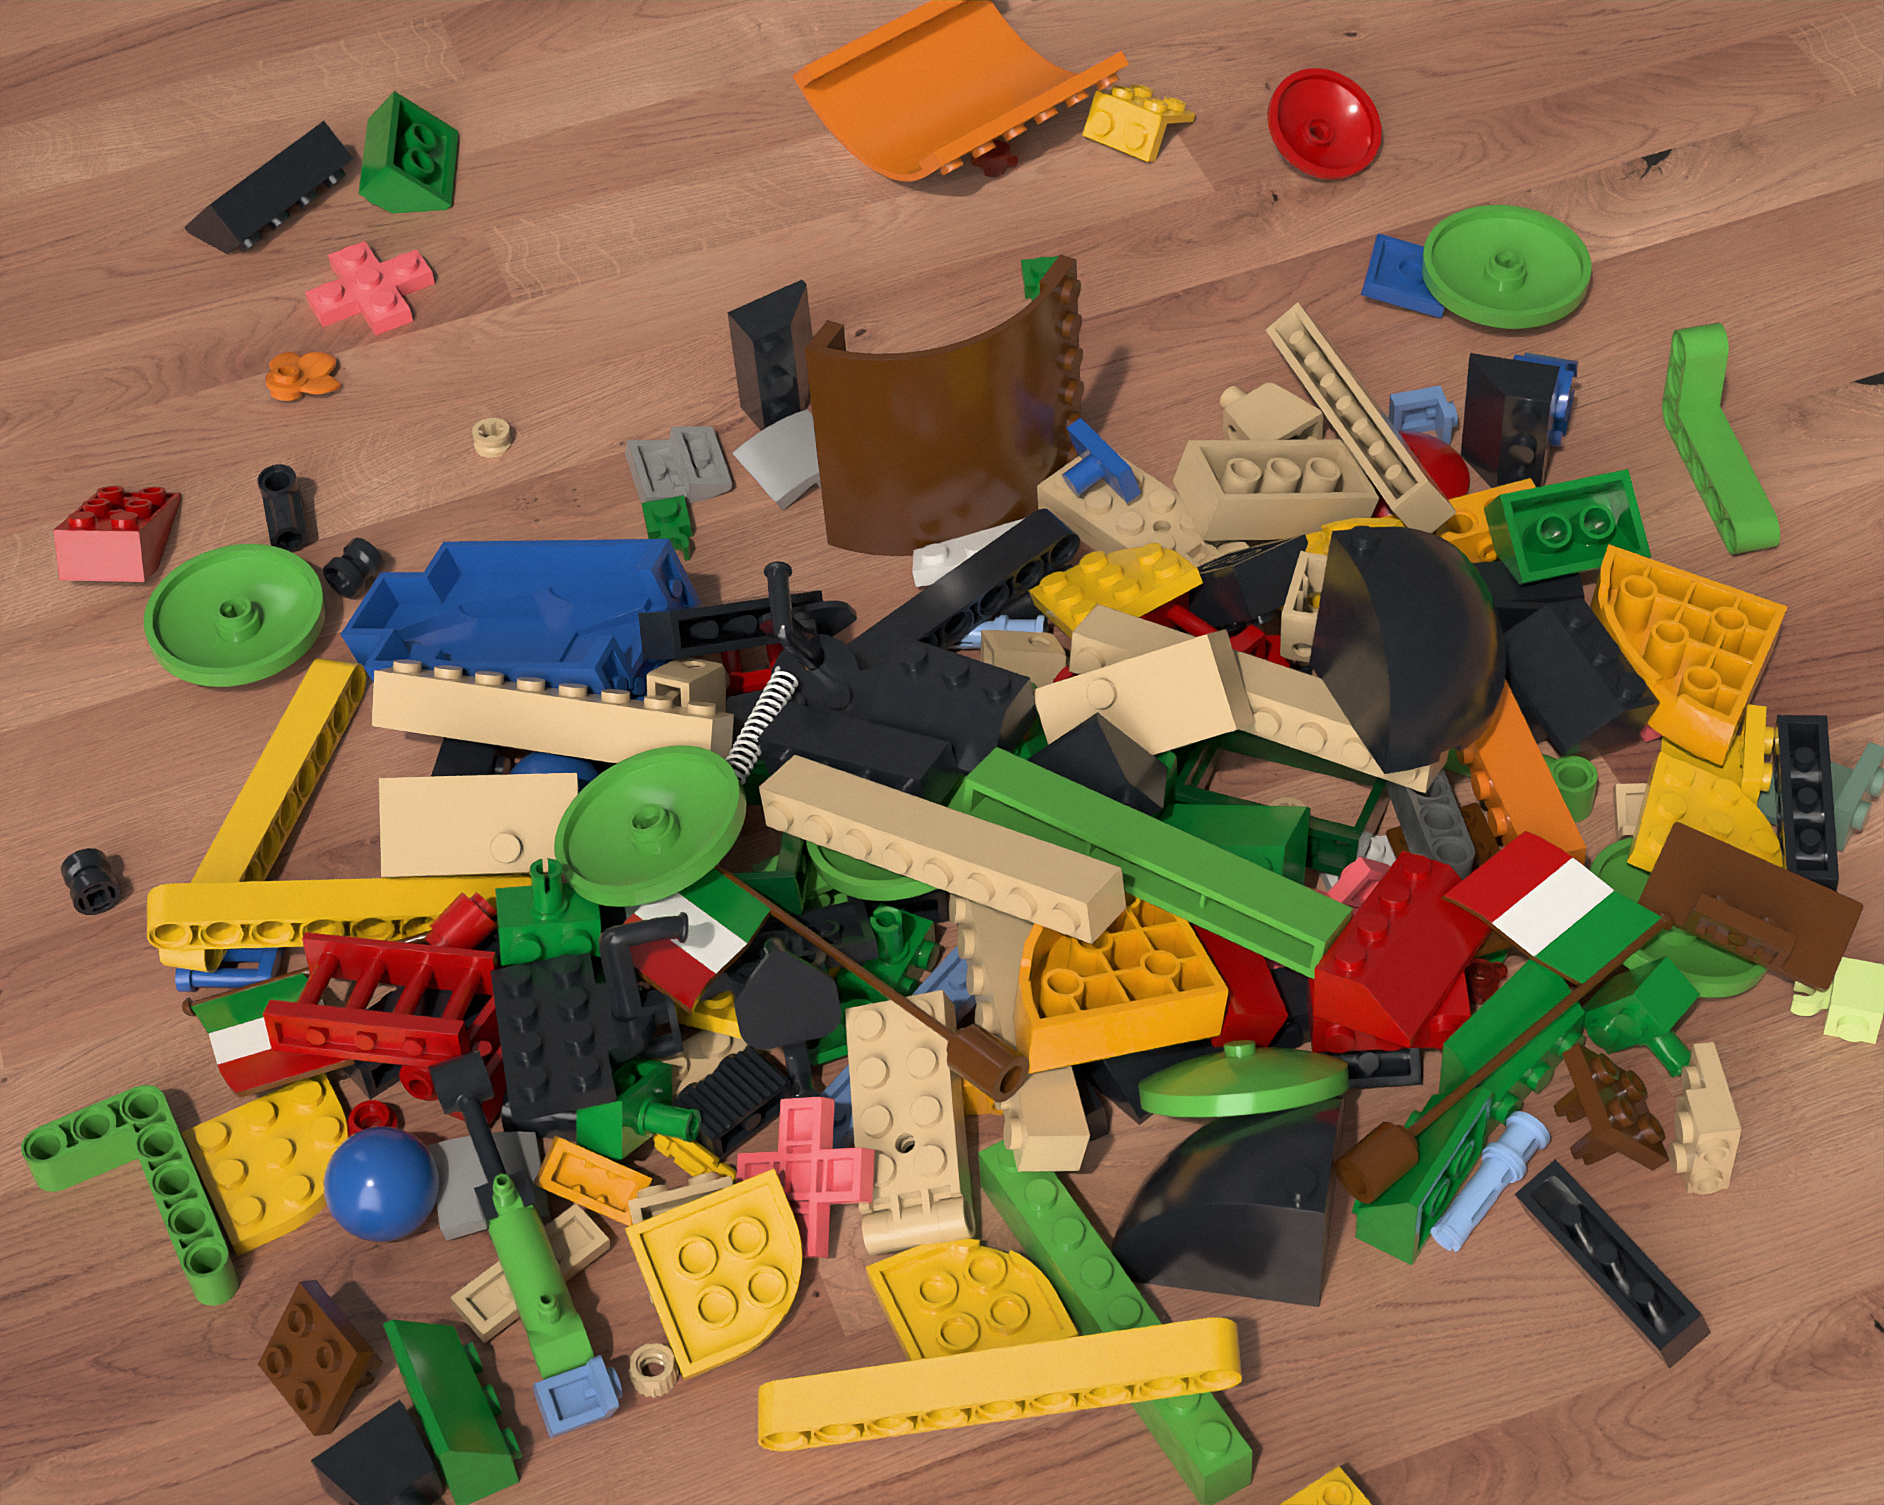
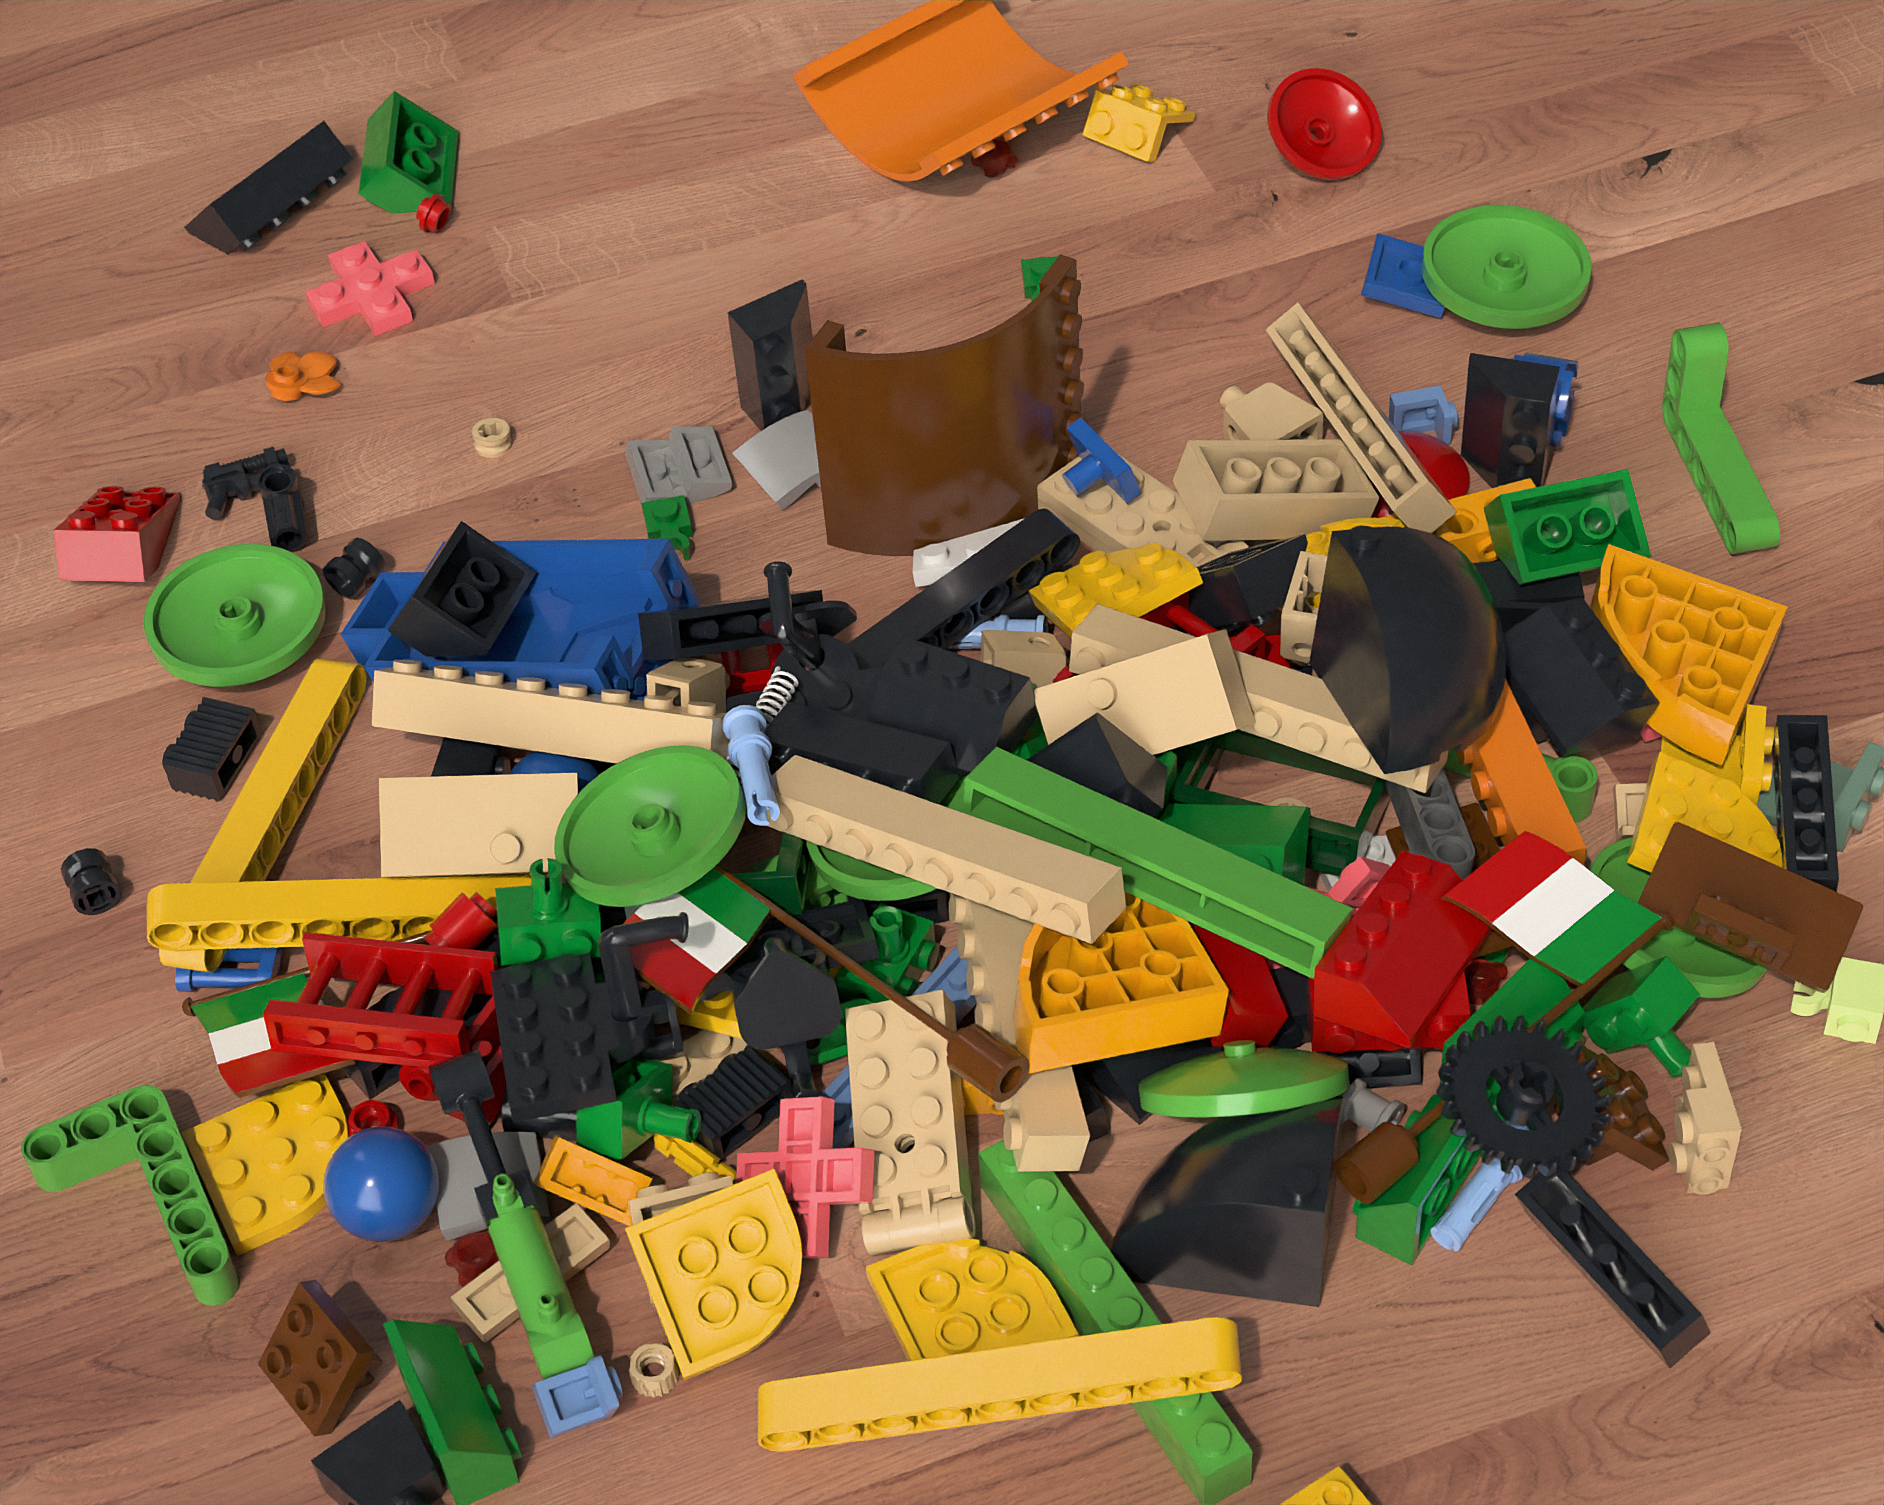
none -> black brick [162,697,262,802]
none -> black piece [202,446,291,520]
none -> black slope [388,521,537,657]
none -> red plate [416,194,451,233]
none -> clear red plate [445,1232,499,1287]
none -> light blue pin [722,705,780,826]
none -> light grey bush [1342,1078,1405,1132]
none -> black gear [1436,1015,1612,1178]

